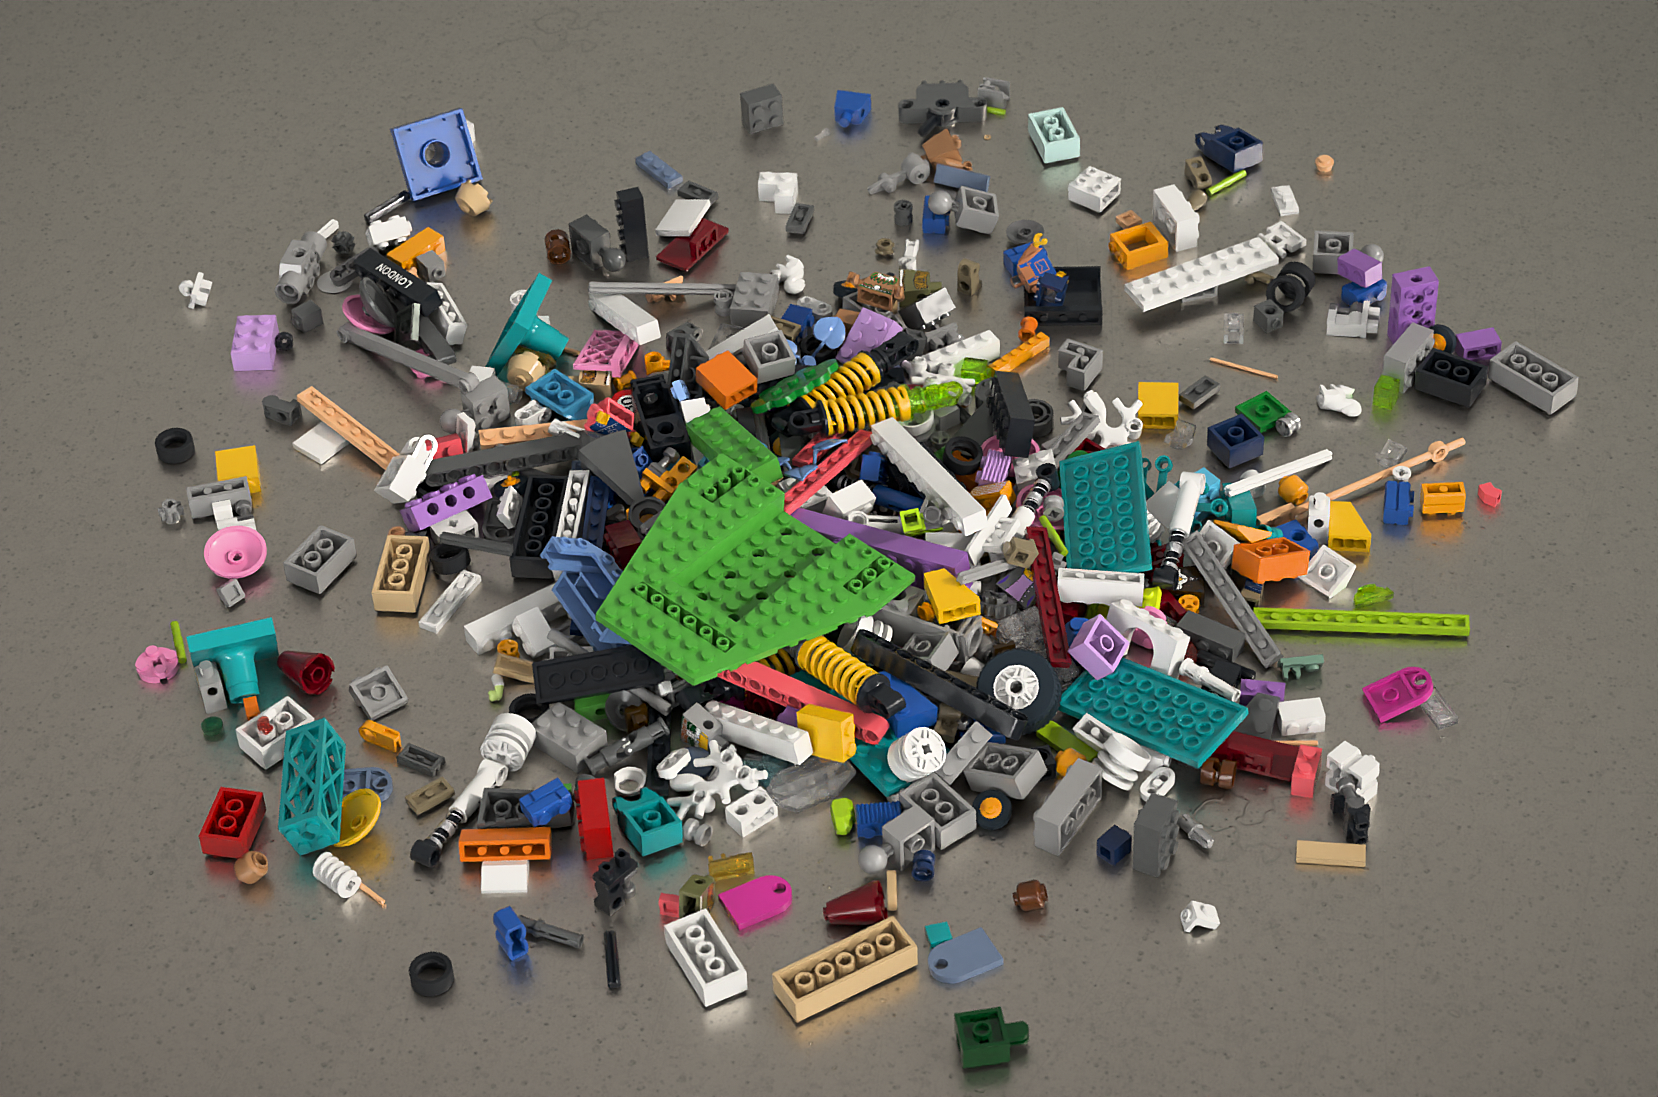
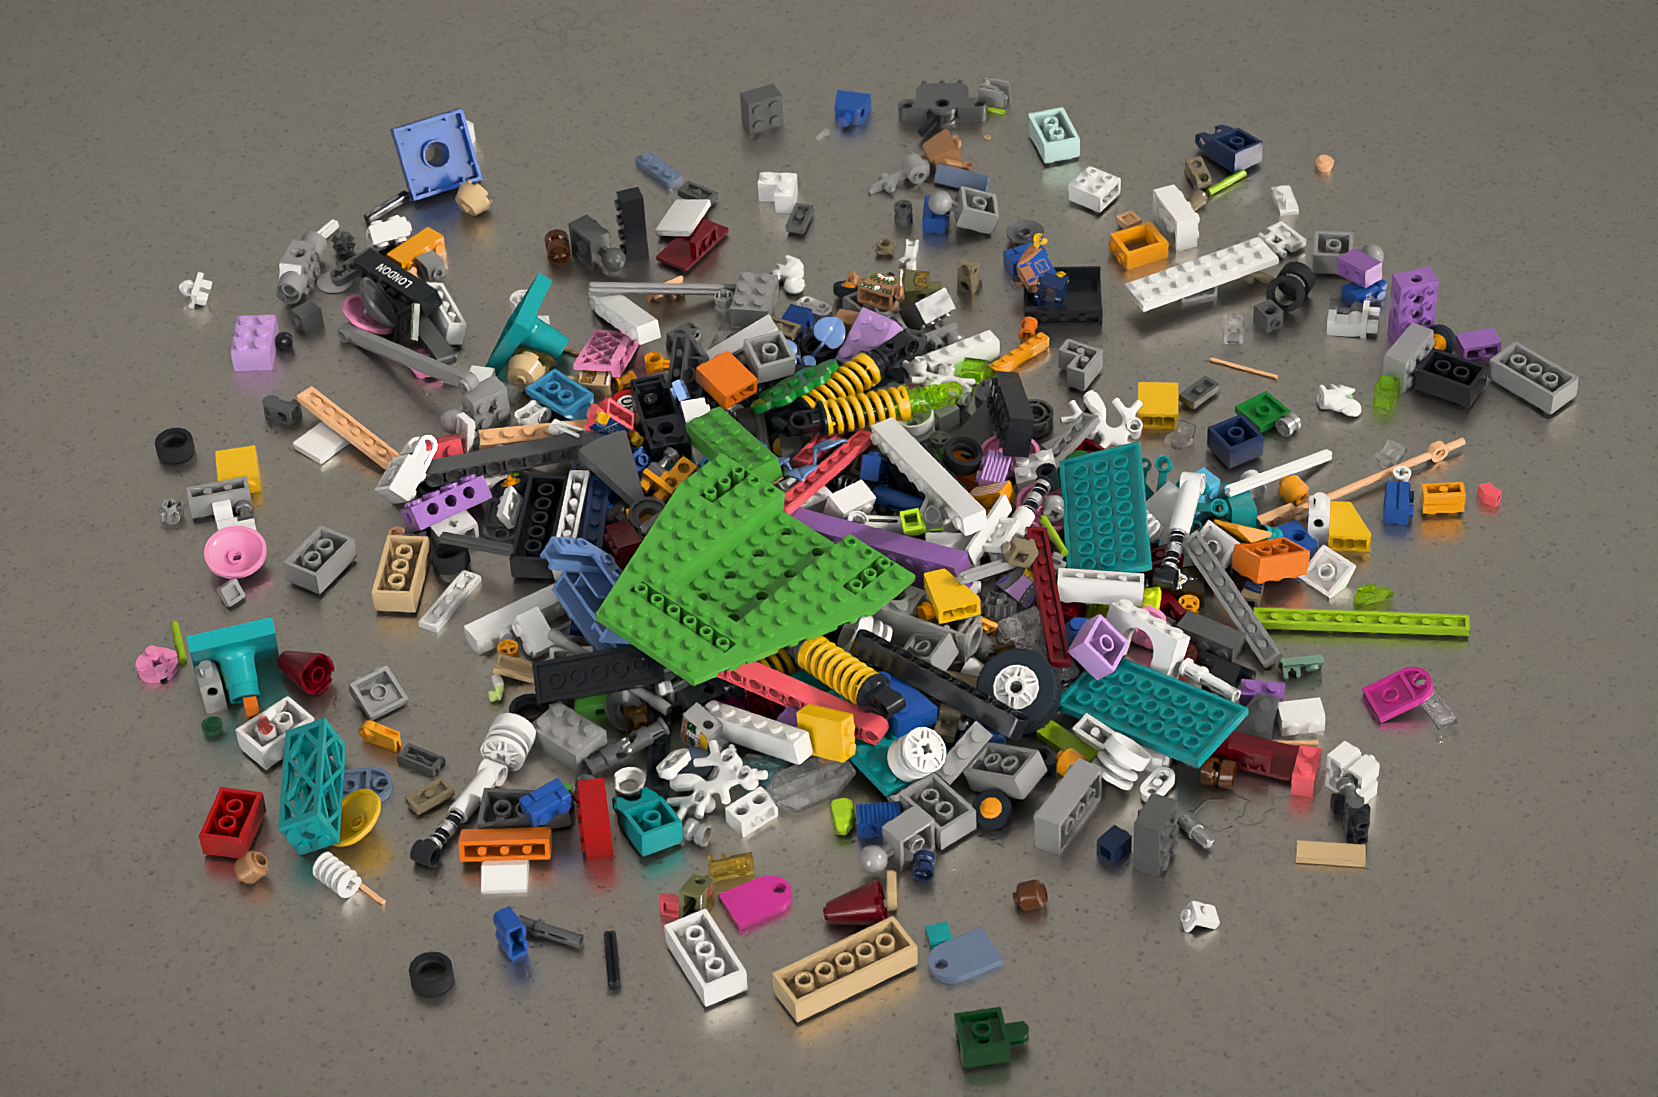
black hips [592,848,638,916] -> none

